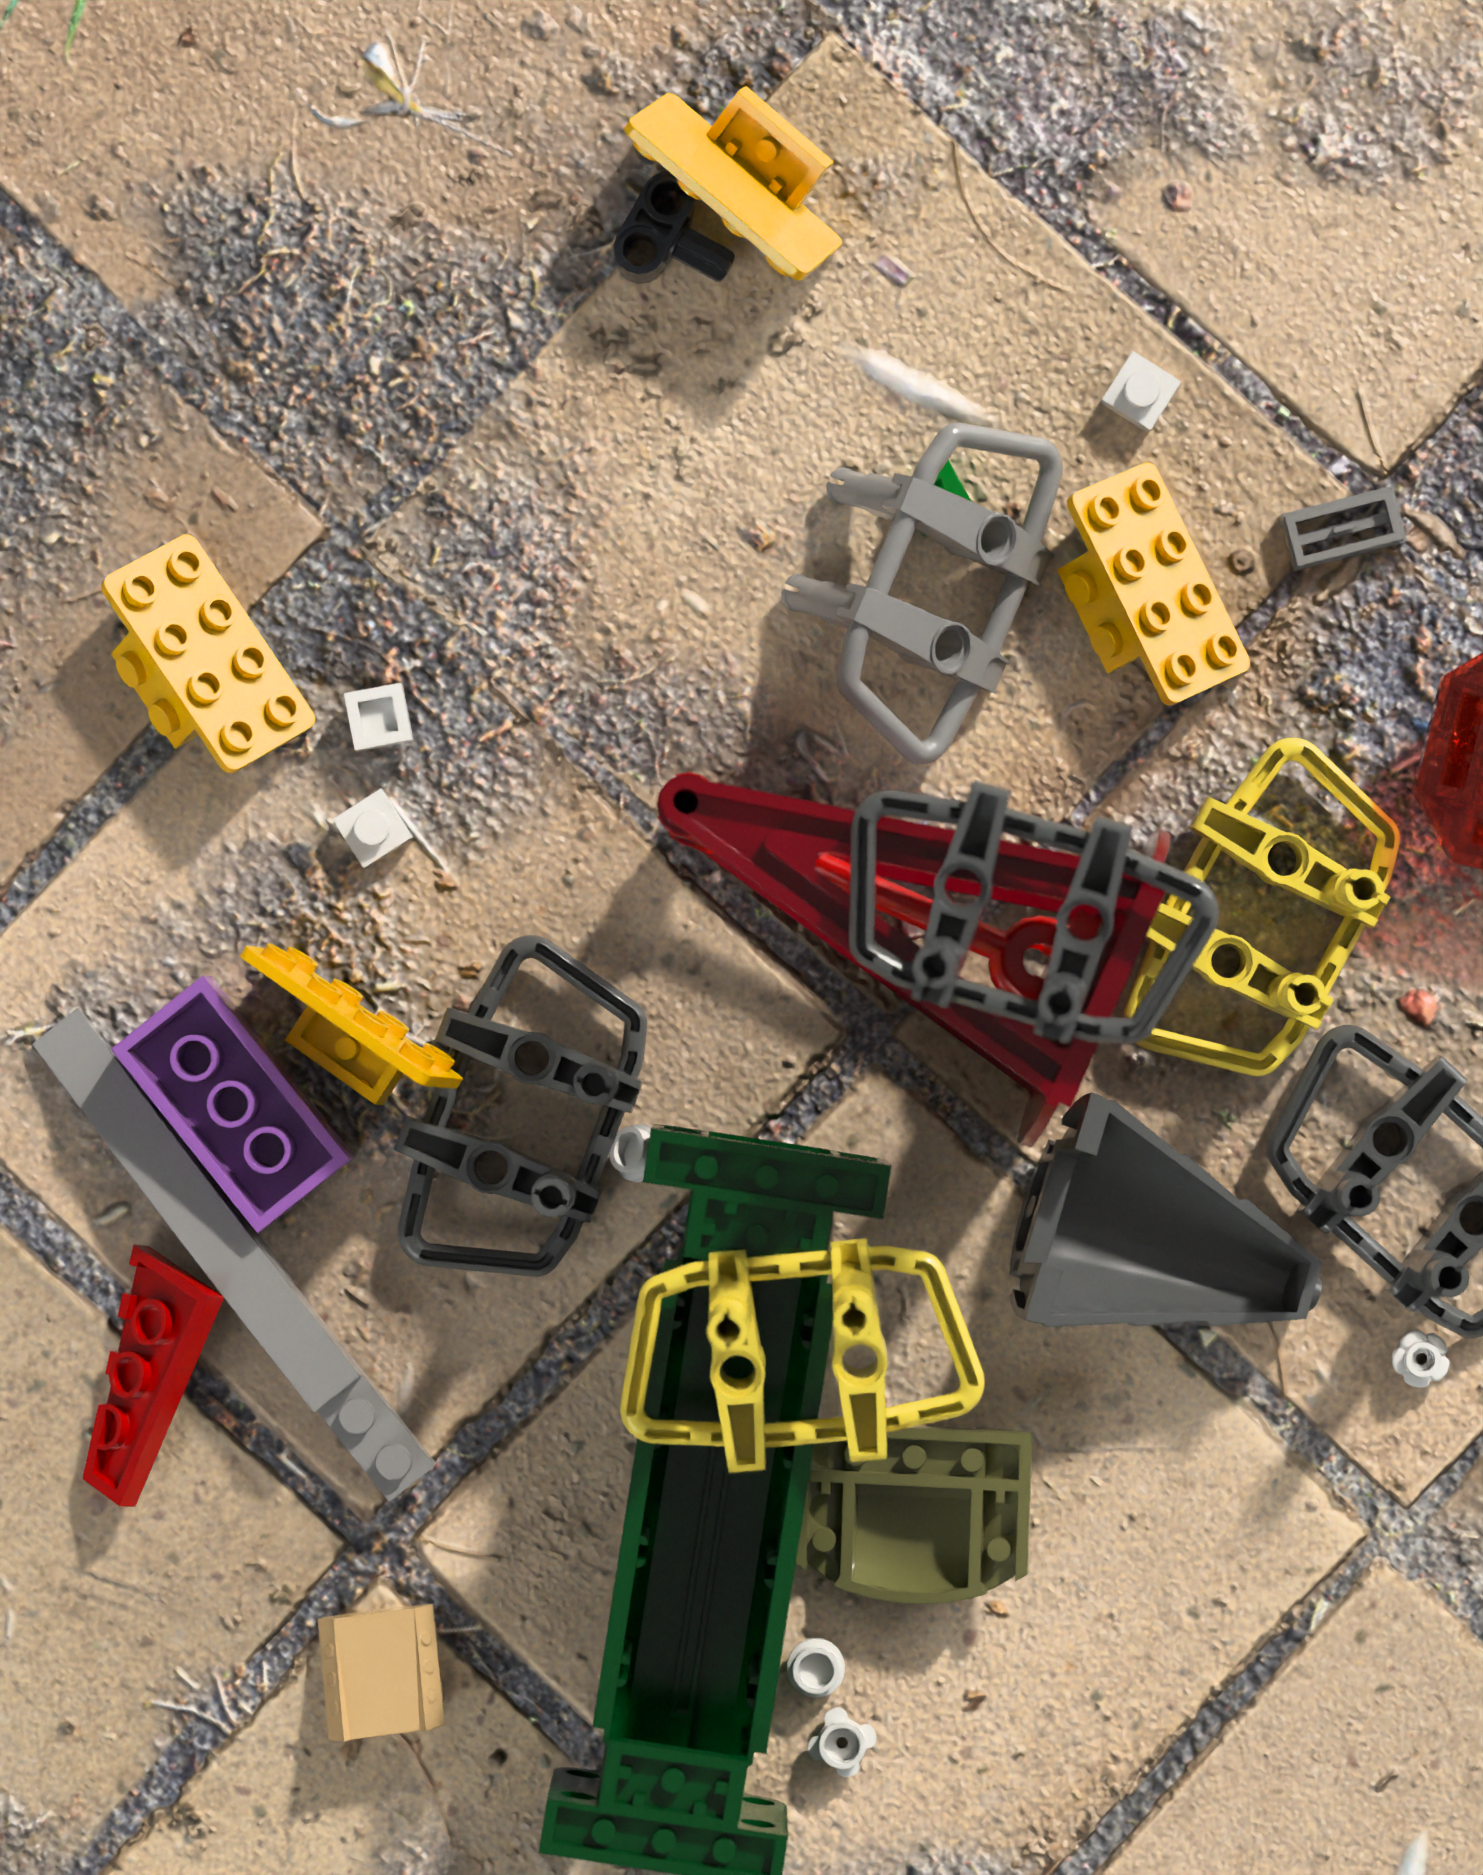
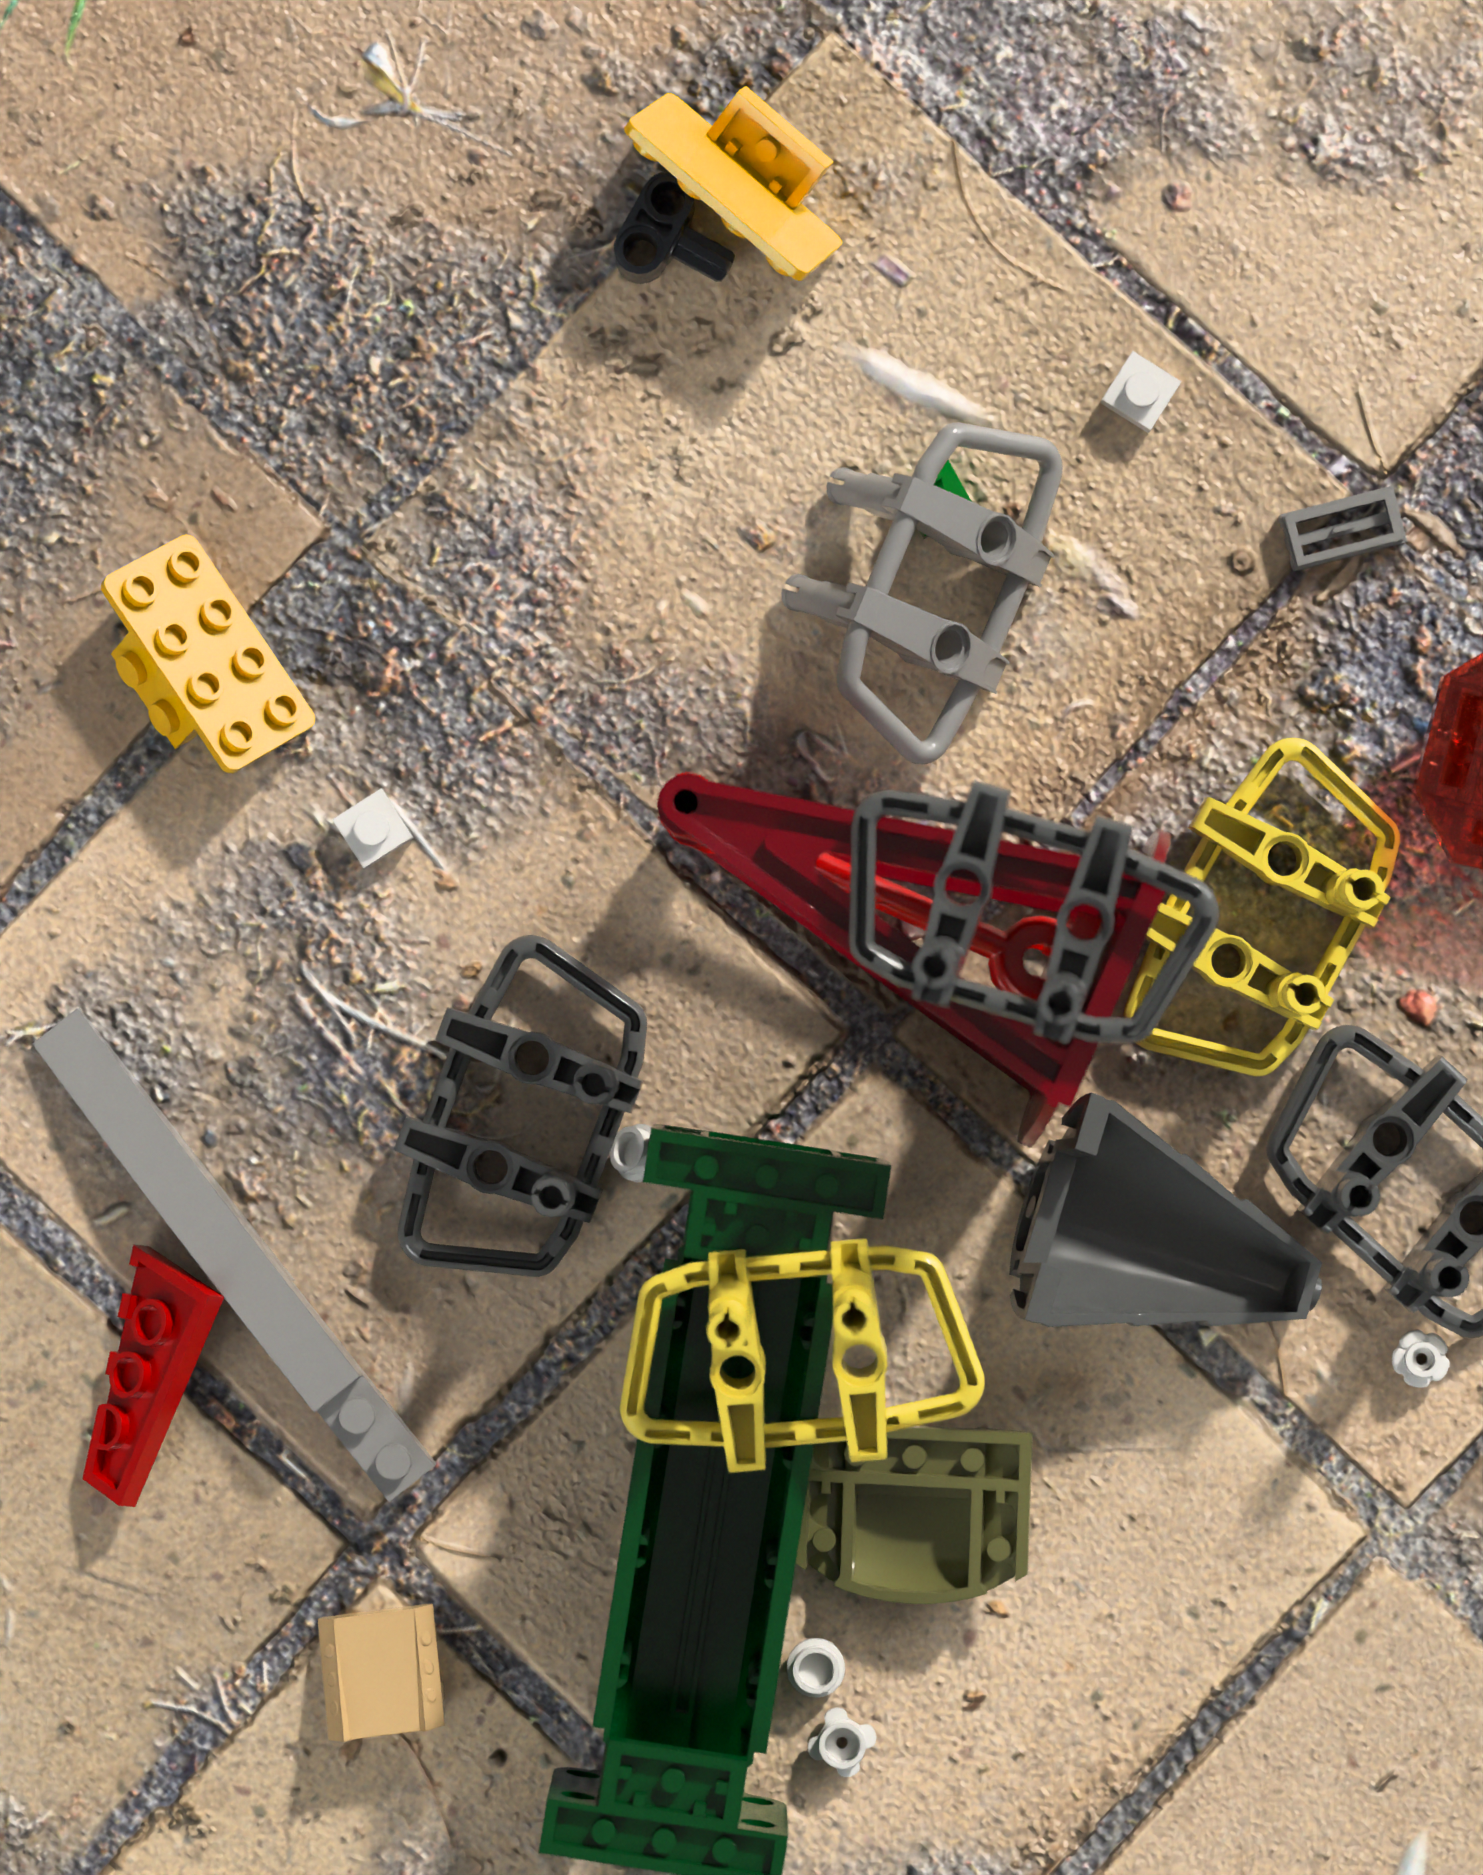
medium lavender brick [111,976,356,1233] -> none
yellow bracket [239,943,463,1105] -> none
white plate [344,683,413,752] -> none
yellow bracket [1057,462,1250,706] -> none

